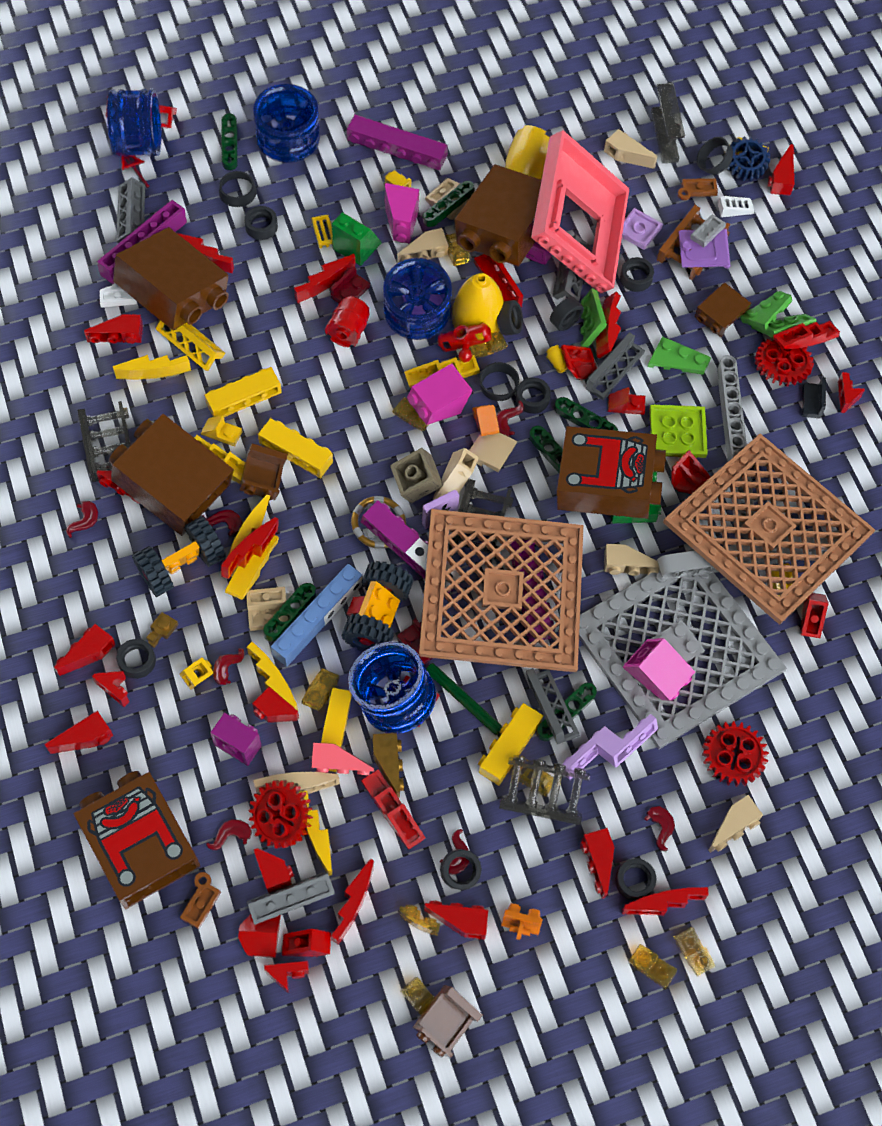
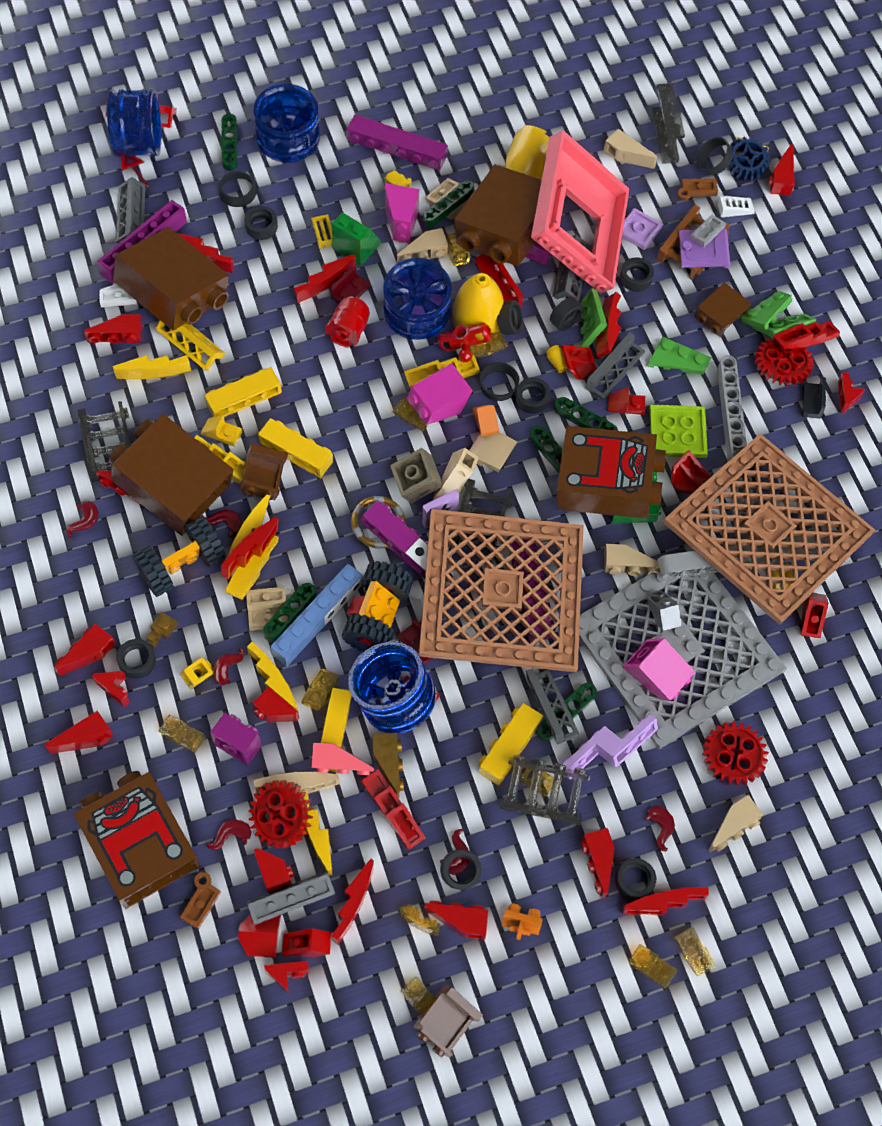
dark green axle [426,663,502,735] -> none
dark red piece [496,401,524,437] -> none
none -> clear yellow slope [158,715,206,753]
none -> flat silver slope [646,591,681,631]

